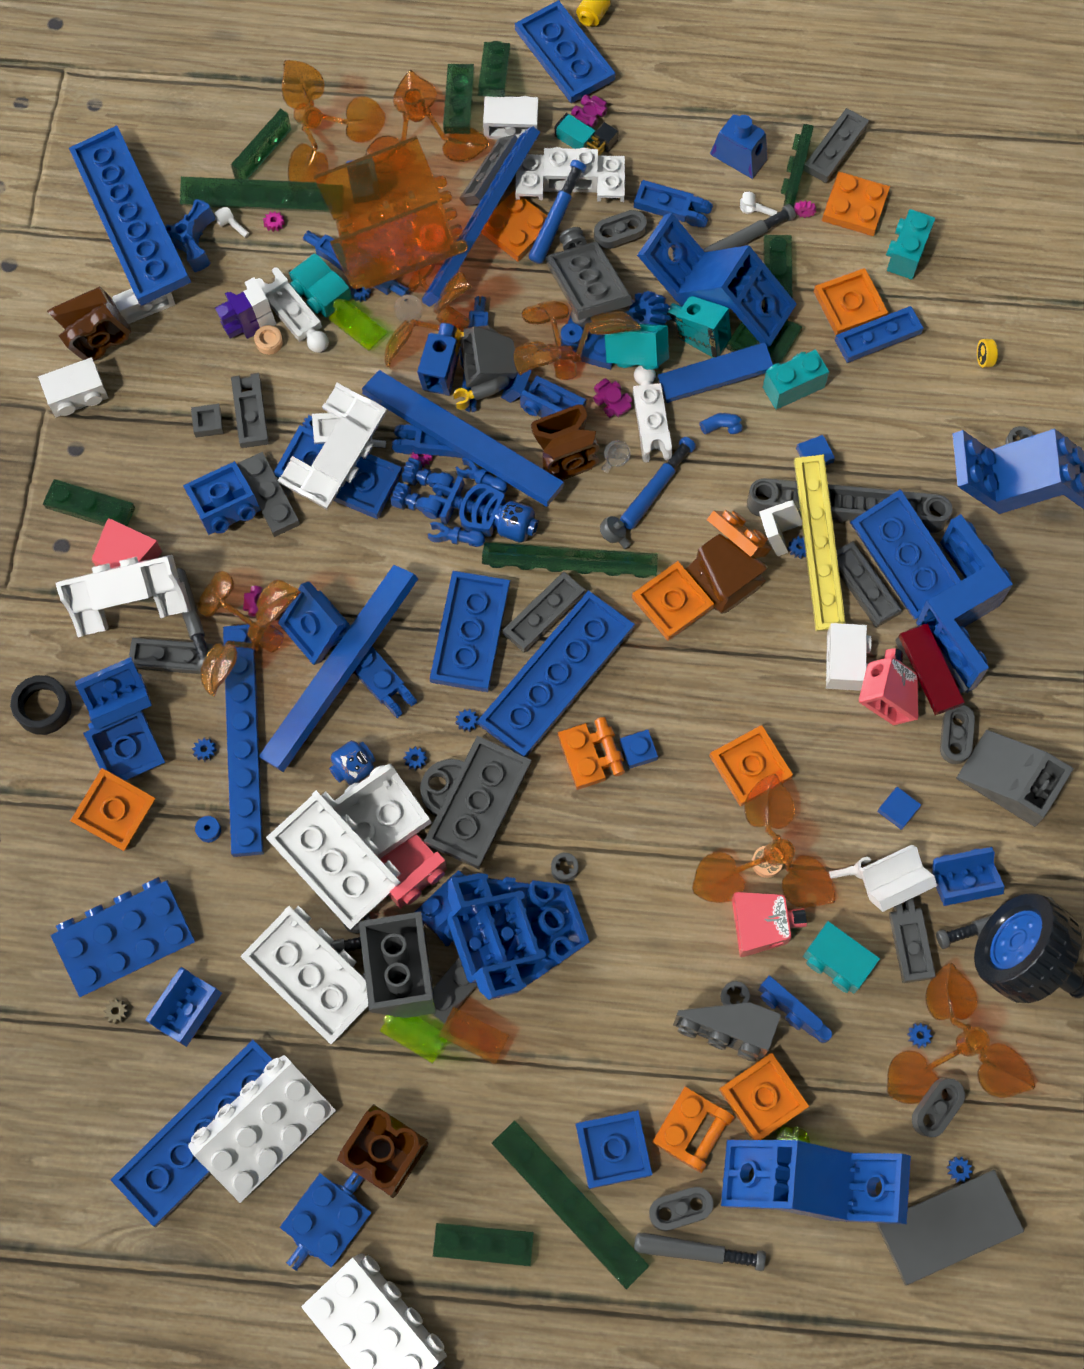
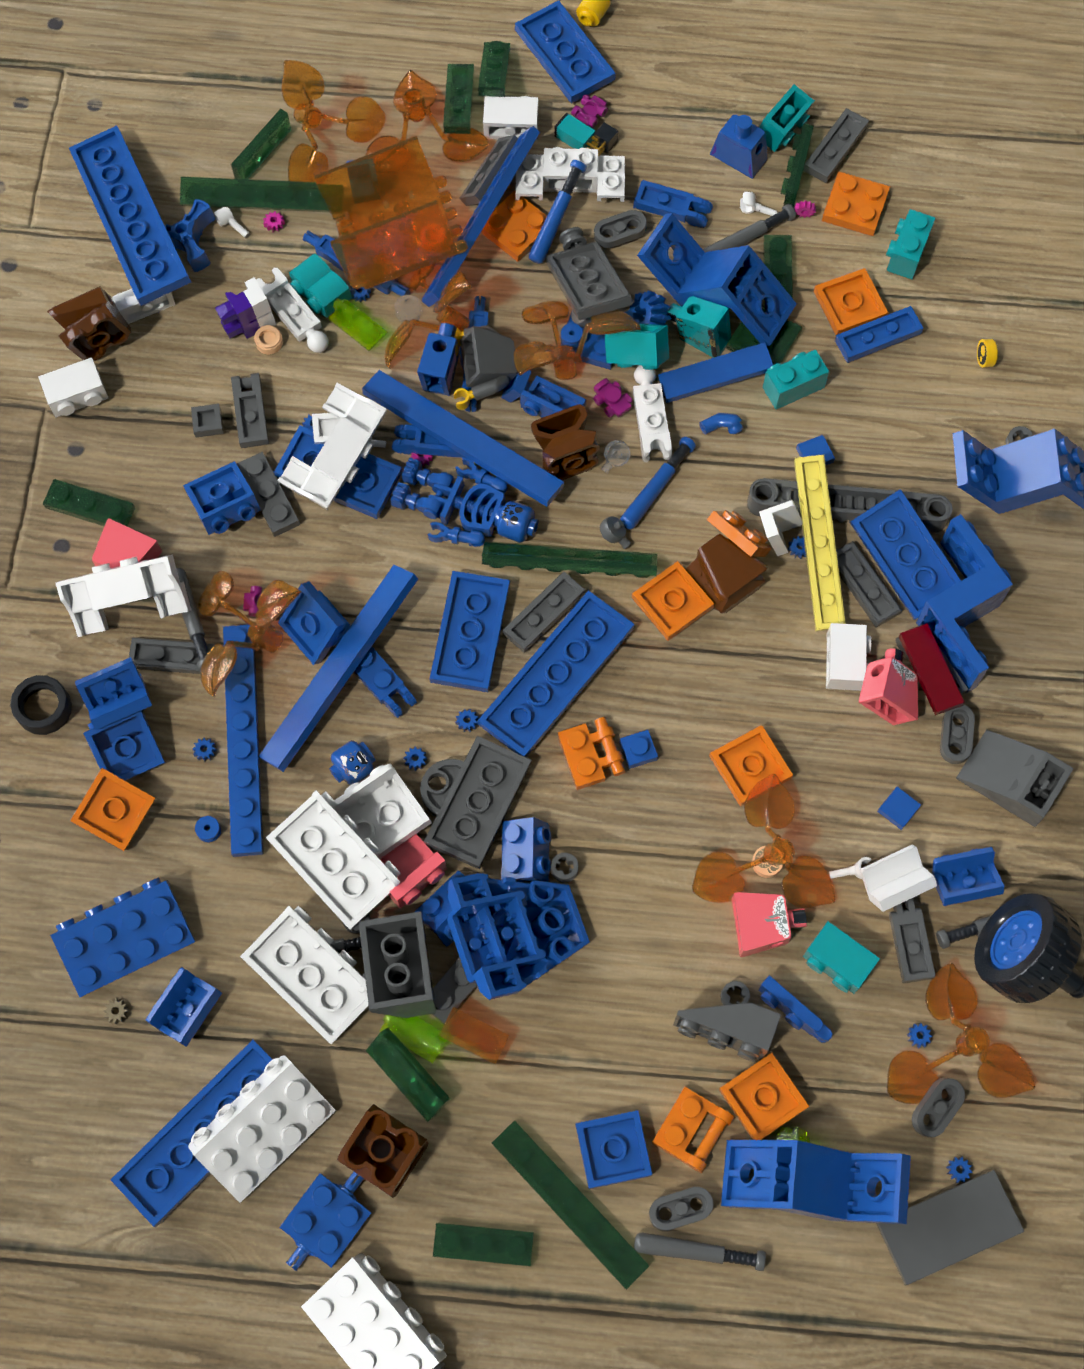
none -> clear green plate [366,1028,451,1122]
none -> bracket [501,817,551,882]
none -> teal brick [759,84,815,152]

